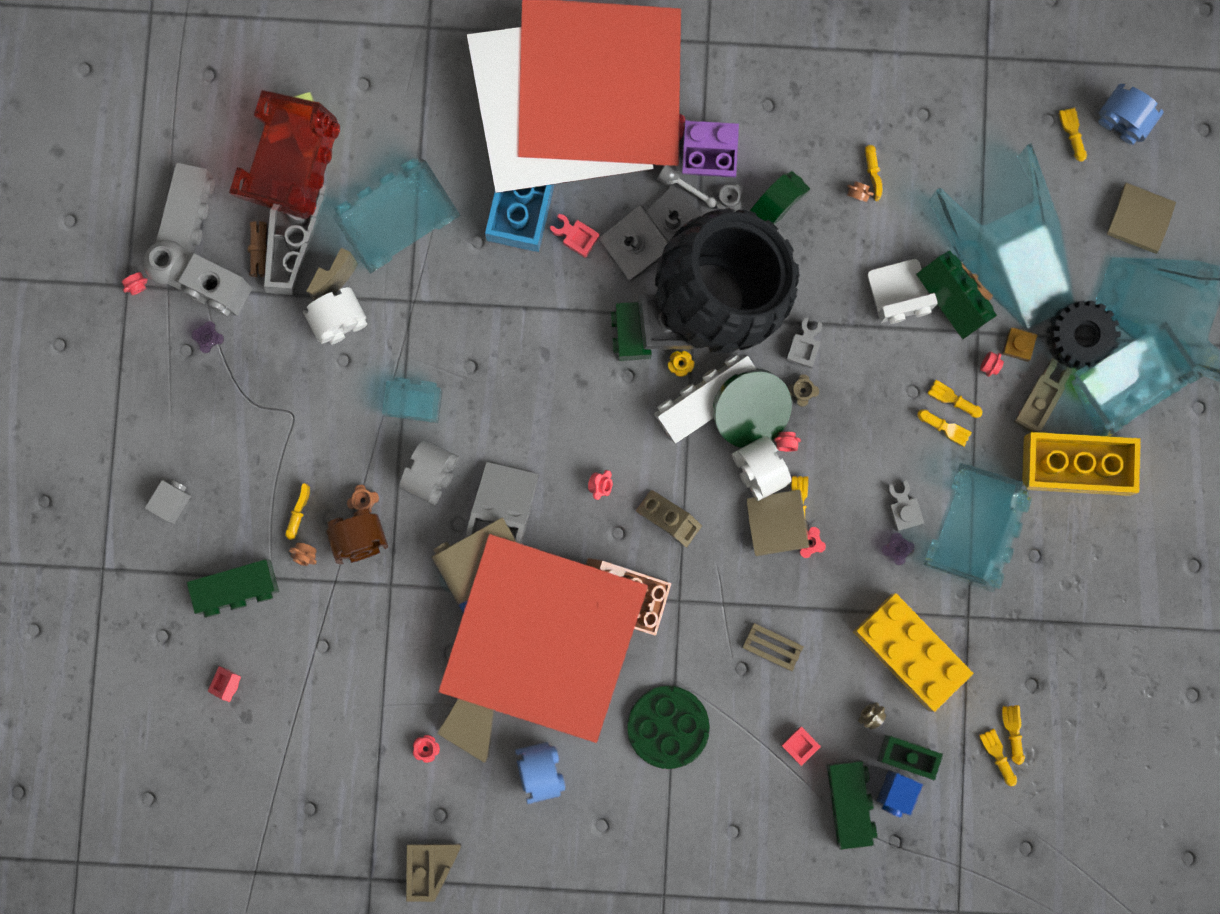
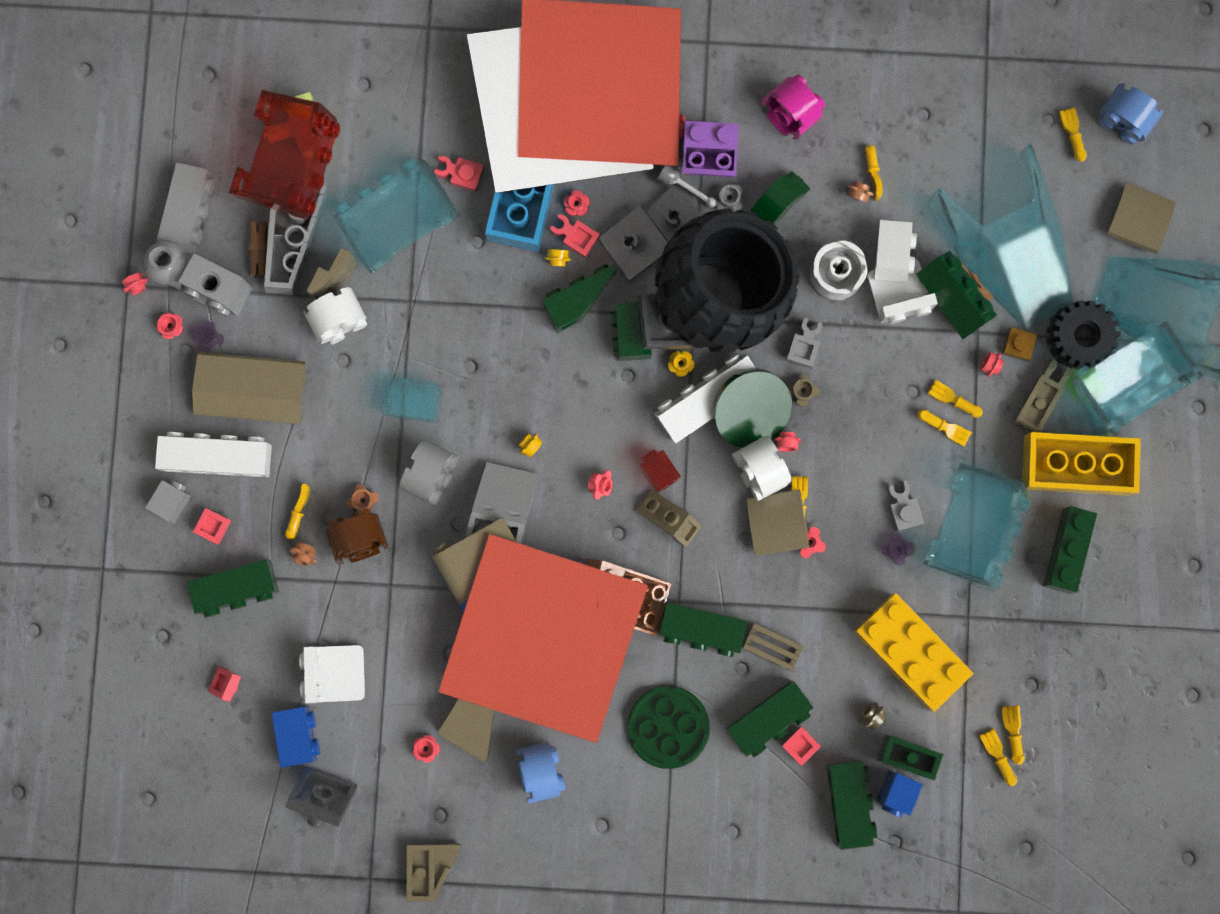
none -> white brick [155,432,272,478]
none -> coral plate [156,313,183,339]
none -> dark tan slope [192,352,306,424]
none -> coral plate [193,508,231,545]
none -> blue brick [272,706,320,768]
none -> flat silver tile [286,767,358,828]
none -> white bracket [299,645,365,703]
none -> coral plate [434,156,484,192]
none -> yellow plate [518,433,543,458]
none -> dark green slope [542,264,616,333]
none -> yellow plate [544,249,571,266]
none -> coral plate [563,190,590,216]
none -> clear red brick [640,450,681,494]
none -> dark green brick [659,603,747,657]
none -> dark green brick [726,681,813,758]
none -> dark pink brick [762,74,825,140]
none -> white brick [810,241,868,301]
none -> white brick [874,220,917,283]
none -> dark green brick [1043,506,1097,594]

